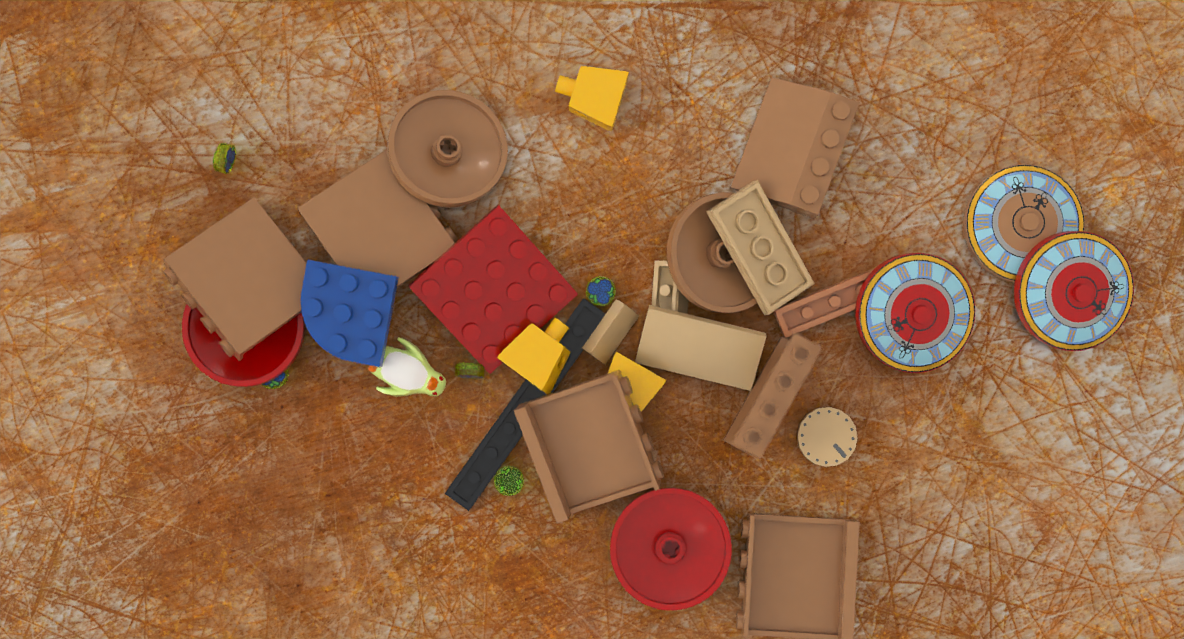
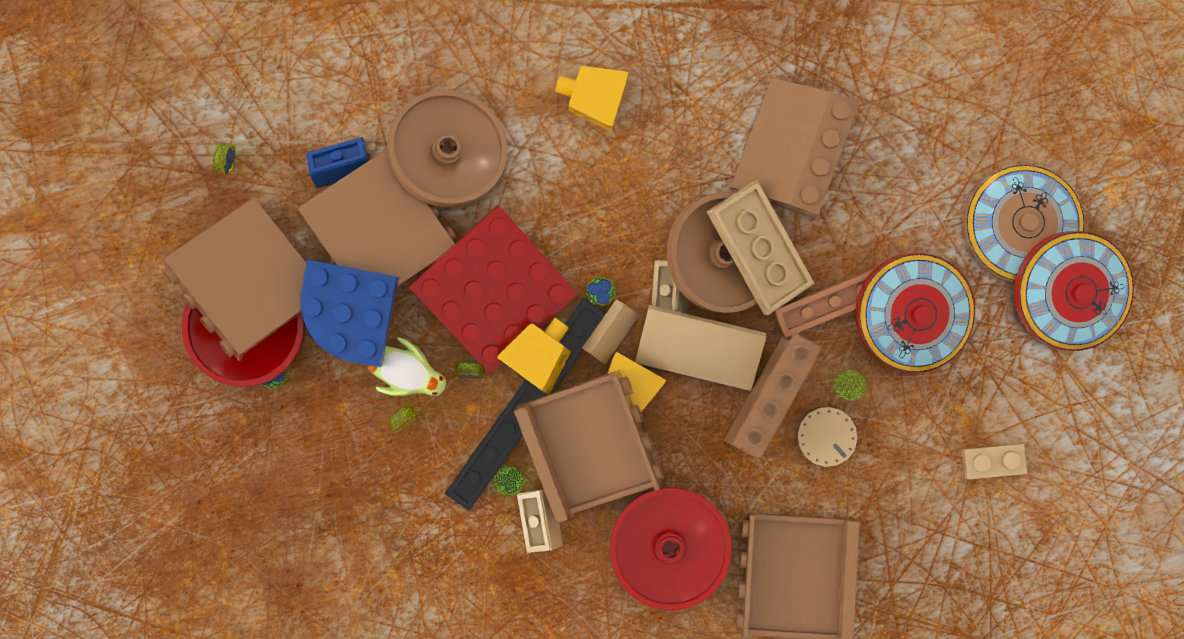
none -> blue slope [306,137,370,188]
none -> clear neon green tile [388,406,419,432]
none -> tan slope [517,489,563,553]
none -> clear neon green tile [835,370,866,400]
none -> tan plate [962,444,1027,480]

